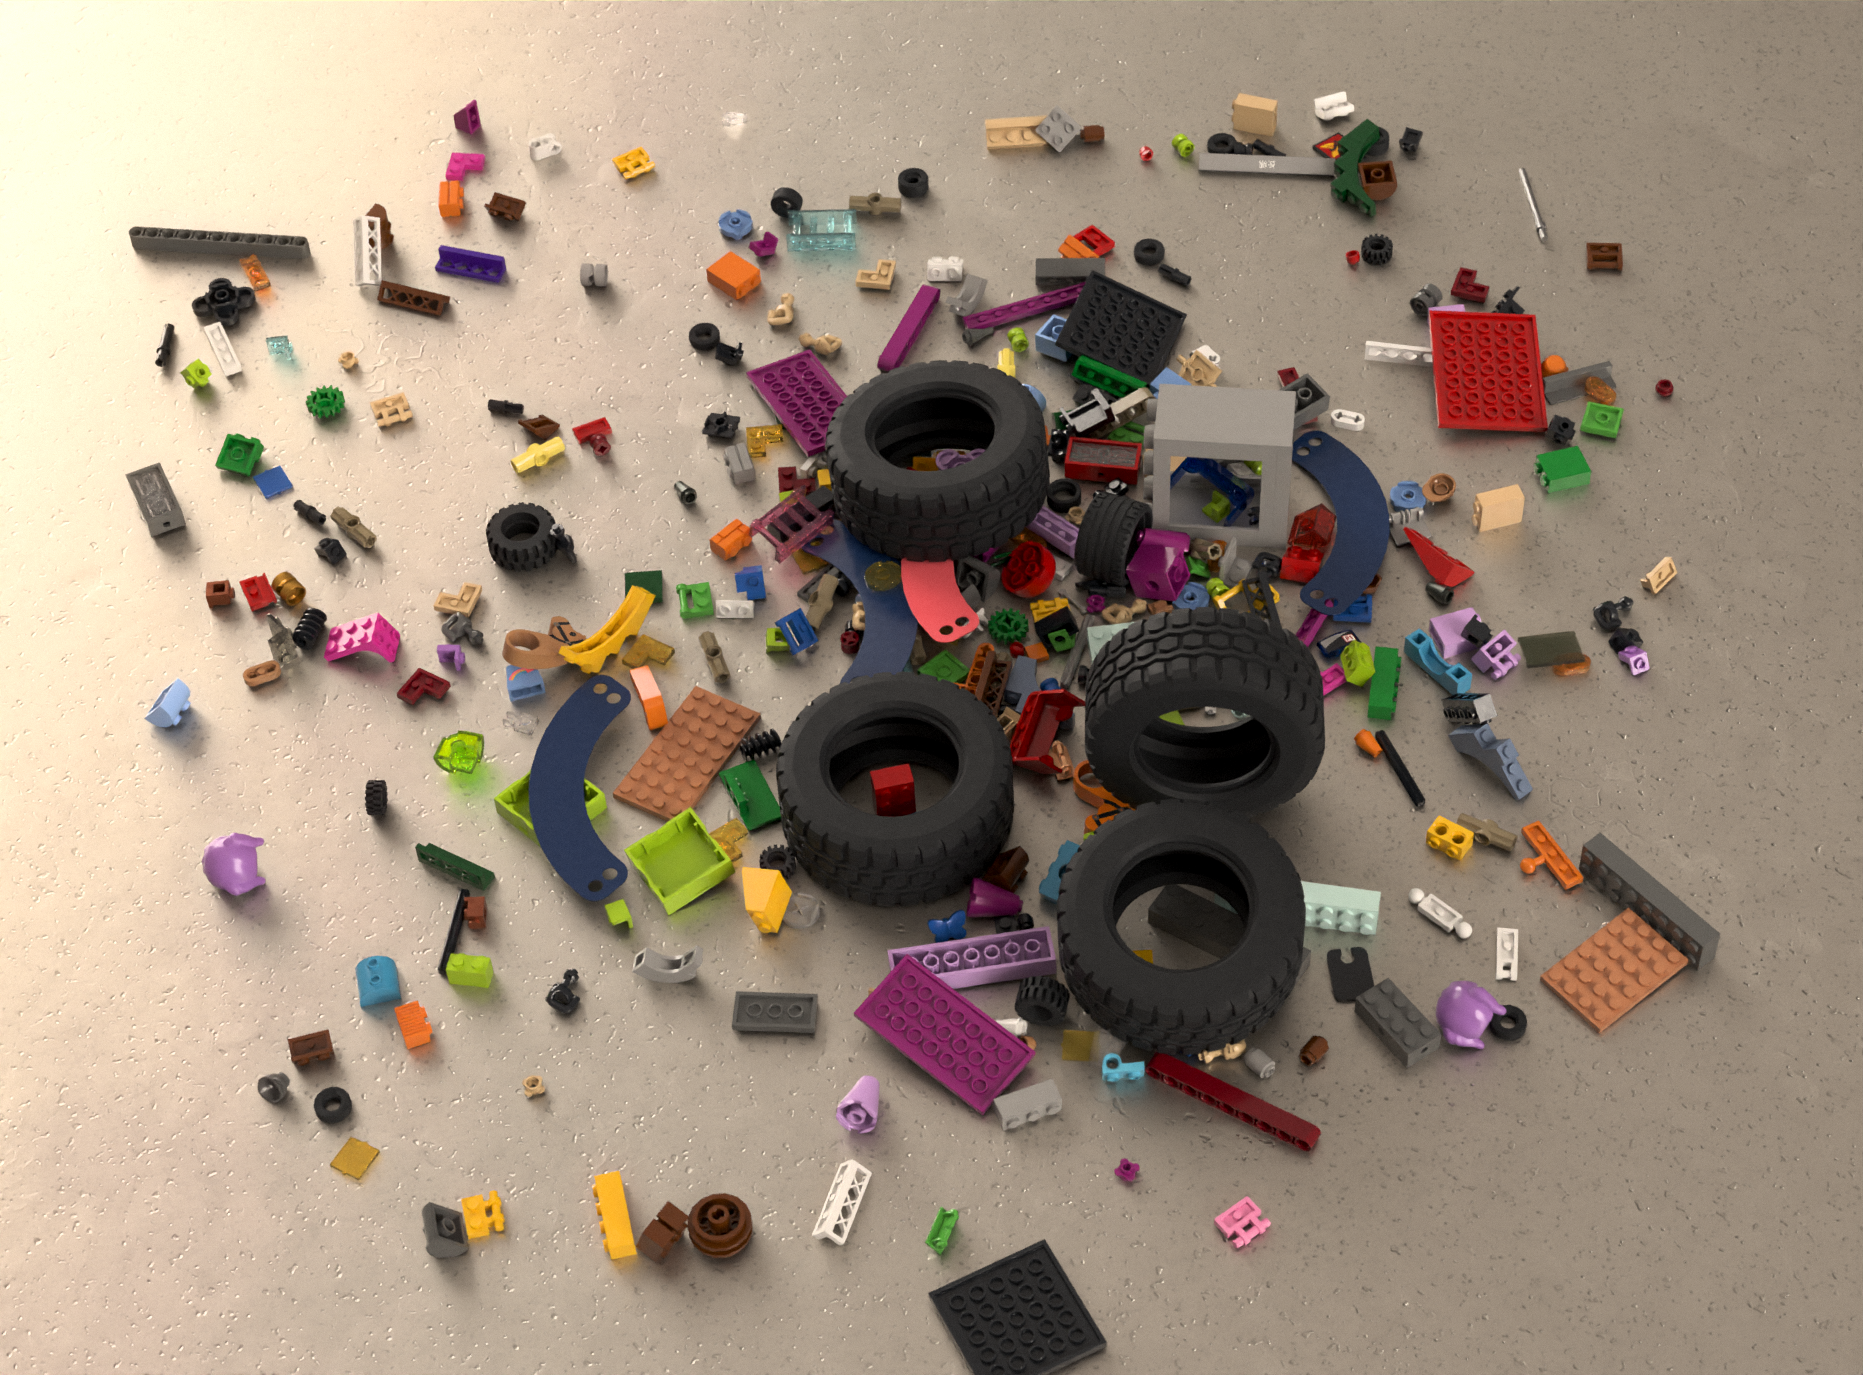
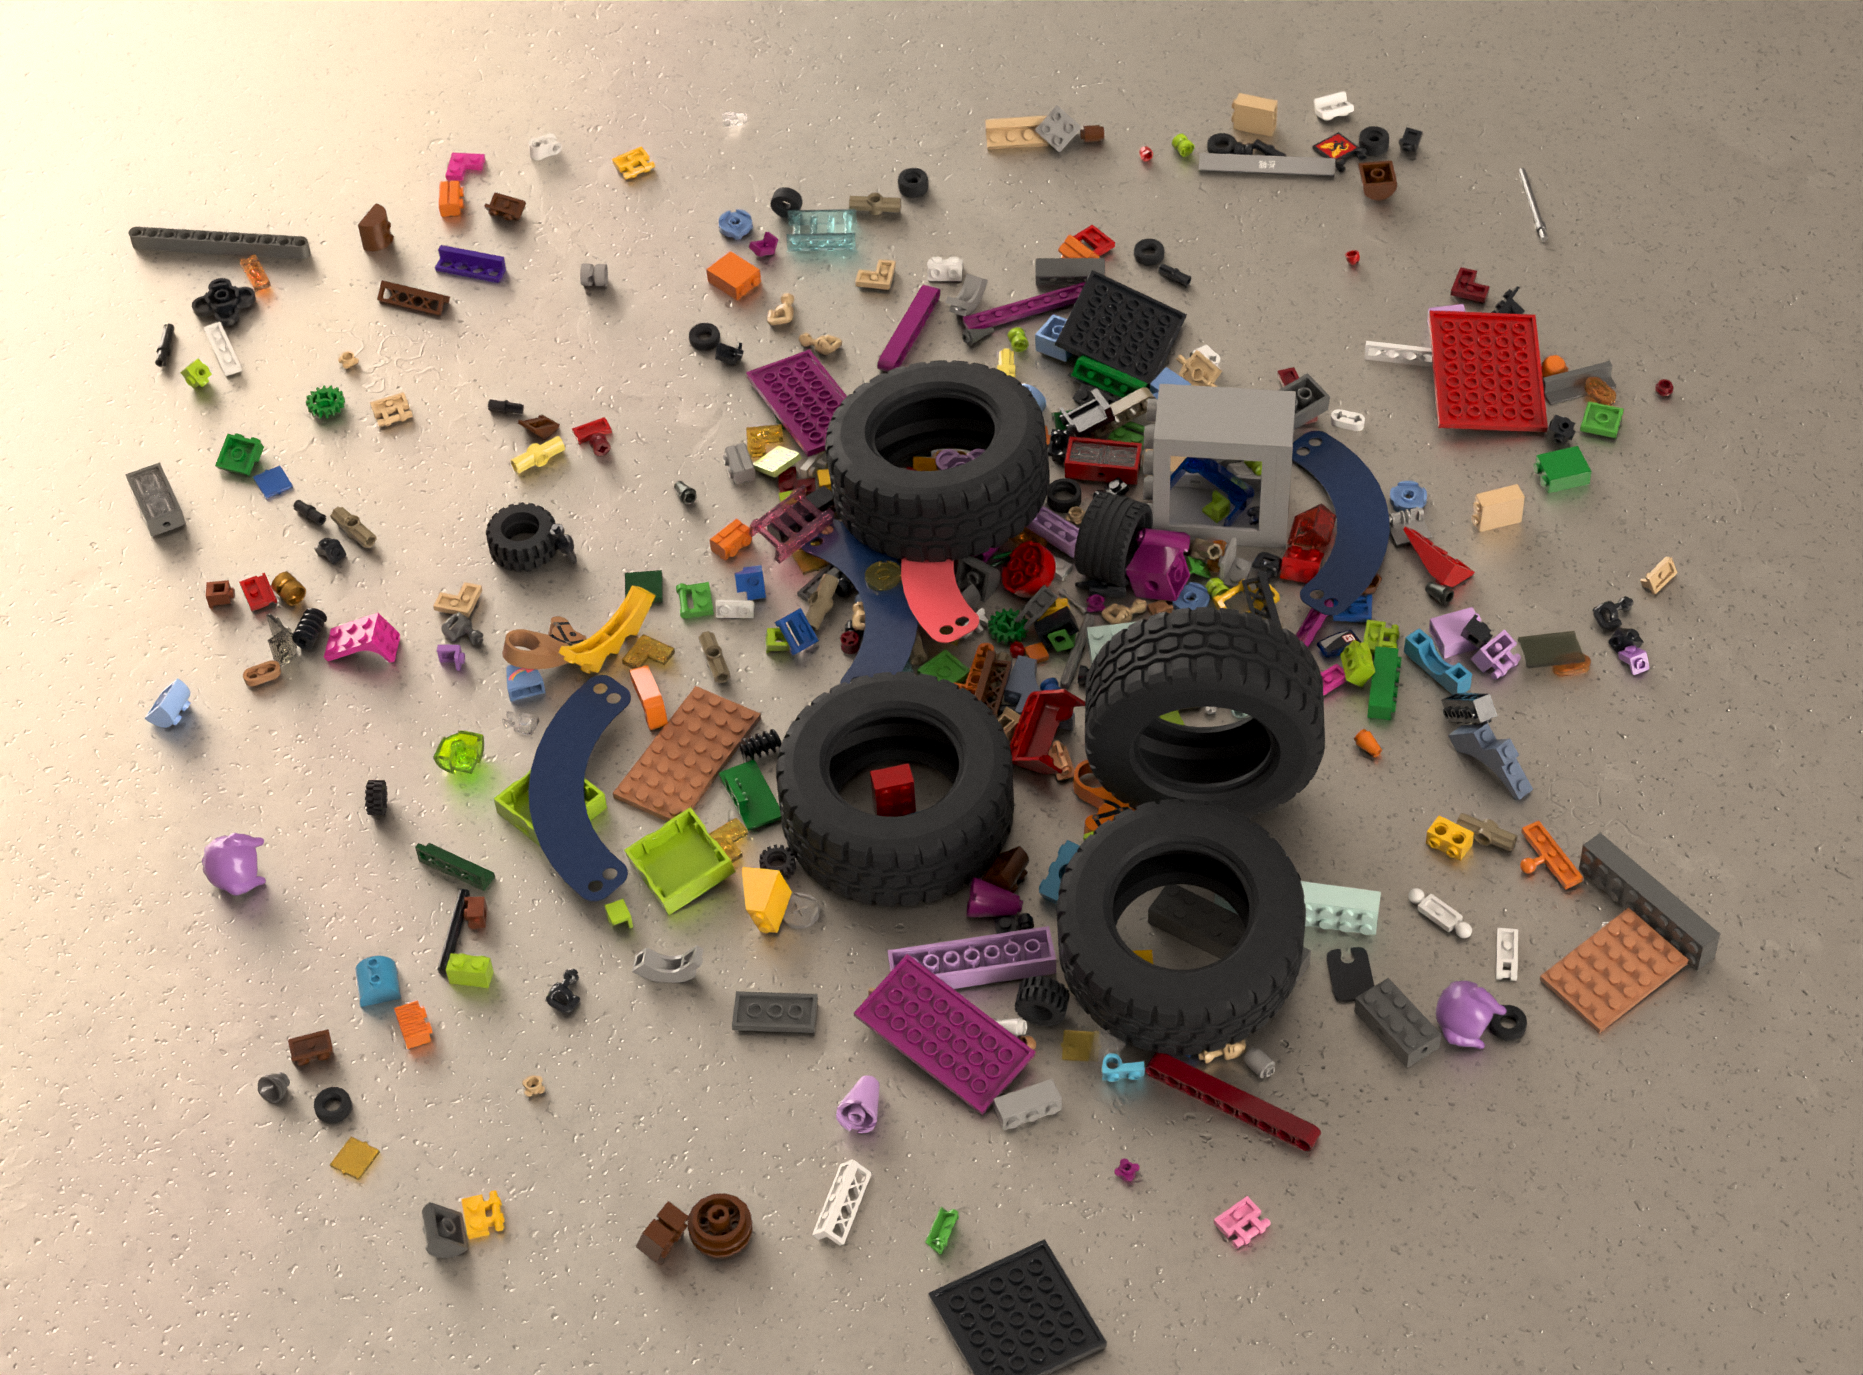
clear light blue bracket [266,335,293,359] -> none
white fence [353,215,382,287] -> none
dark red plate [396,668,451,705] -> none
magenta slope [453,99,481,135] -> none
yellow brick [592,1171,637,1260] -> none
black piece [702,411,740,439] -> none
blue animal [927,910,967,943] -> none
reddish brown brick [1299,1035,1329,1066] -> none
dark green arch [1330,119,1380,218] -> none
black tyre [1361,234,1393,265] -> none
black axle [1375,730,1425,807] -> none
dark grey wheel [1410,283,1442,316] -> none
medium nougat hat [1422,473,1456,502] -> none
reddish brown plate [1586,243,1623,271] -> none
none -> yellowish green tile [753,446,802,477]
none -> dark grey hinge [1015,585,1058,631]
none -> lime plate [1363,619,1400,655]

